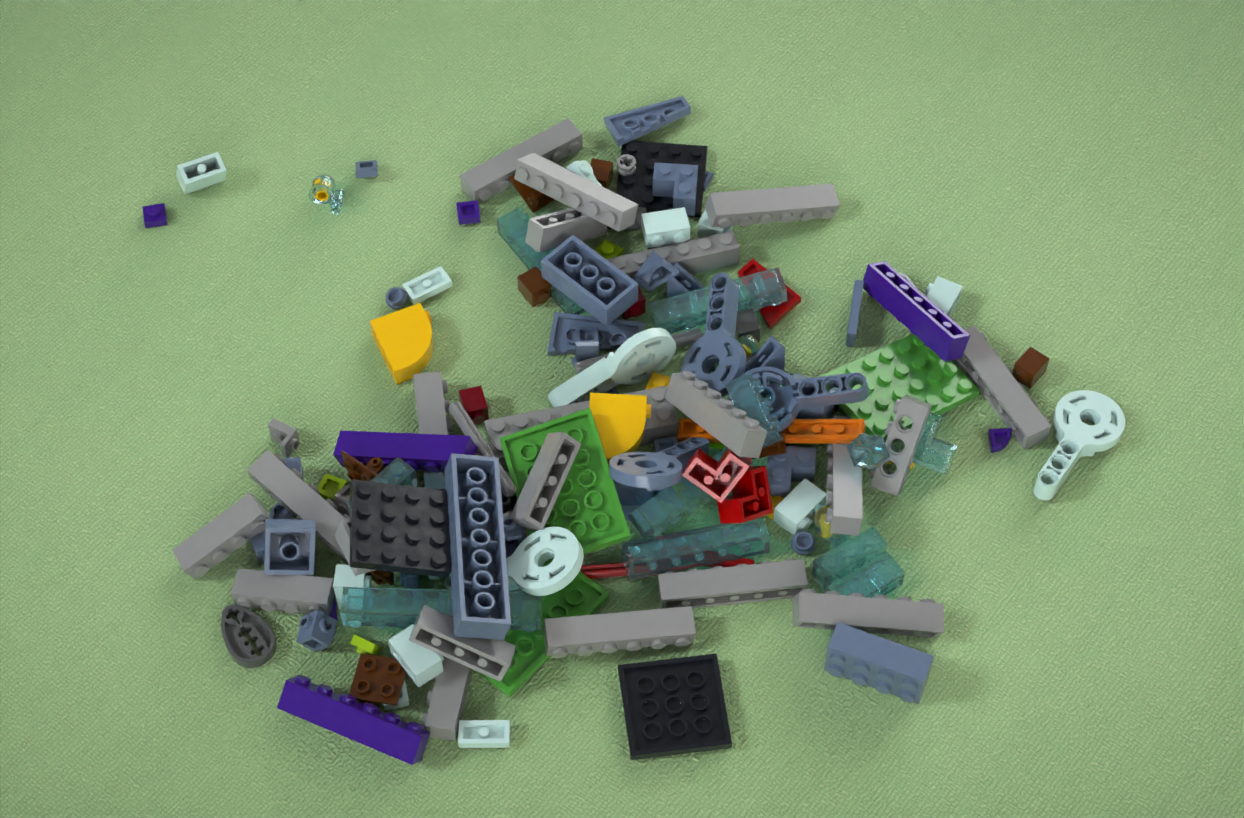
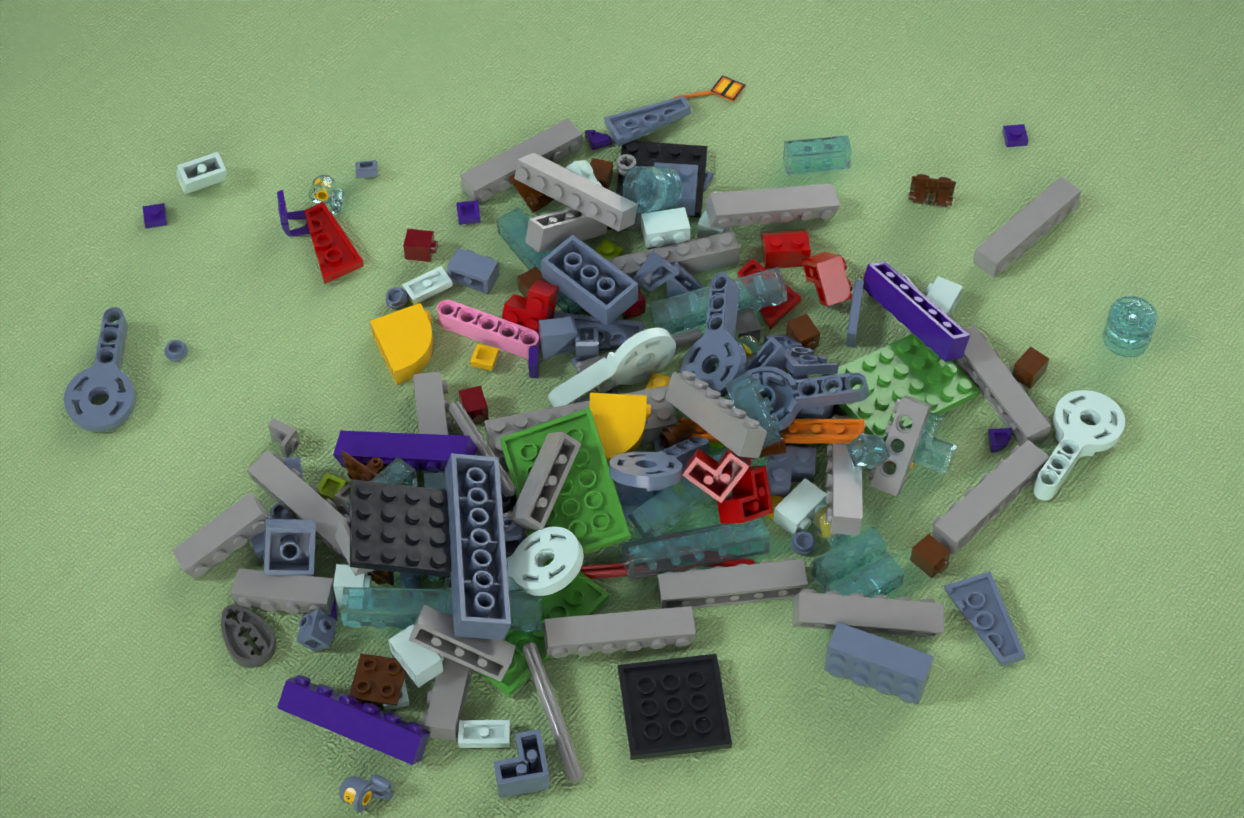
lime plate [350,634,383,656] -> none
none -> sand blue beam [64,307,136,432]
none -> sand blue plate [165,340,188,361]
none -> dark purple piece [277,190,310,237]
none -> red wing [304,202,364,284]
none -> sand blue piece [339,774,394,813]
none -> dark red brick [403,228,438,262]
none -> bright pink beam [437,300,540,359]
none -> sand blue brick [447,248,499,294]
none -> yellow plate [470,343,499,371]
none -> sand blue brick [494,729,550,798]
none -> red brick [502,280,559,335]
none -> light grey axle [523,642,583,783]
none -> dark purple tile [528,346,539,378]
none -> sand blue slope [539,317,578,361]
none -> dark purple tile [585,130,612,151]
none -> clear light blue wheel [623,166,682,213]
none -> reddish brown cone [659,420,695,448]
none -> piece [674,75,746,102]
none -> red slope [760,229,811,269]
none -> sand blue wing [764,335,838,378]
none -> clear light blue brick [783,135,852,175]
none -> reddish brown brick [786,314,820,350]
none -> brick [801,252,852,306]
none -> reddish brown hinge [908,174,956,207]
none -> reddish brown brick [910,534,950,578]
none -> light grey brick [932,440,1050,555]
none -> sand blue wing [944,571,1025,667]
none -> light grey brick [973,177,1081,278]
none -> dark purple plate [1002,124,1029,147]
none -> clear light blue wheel [1102,296,1158,357]

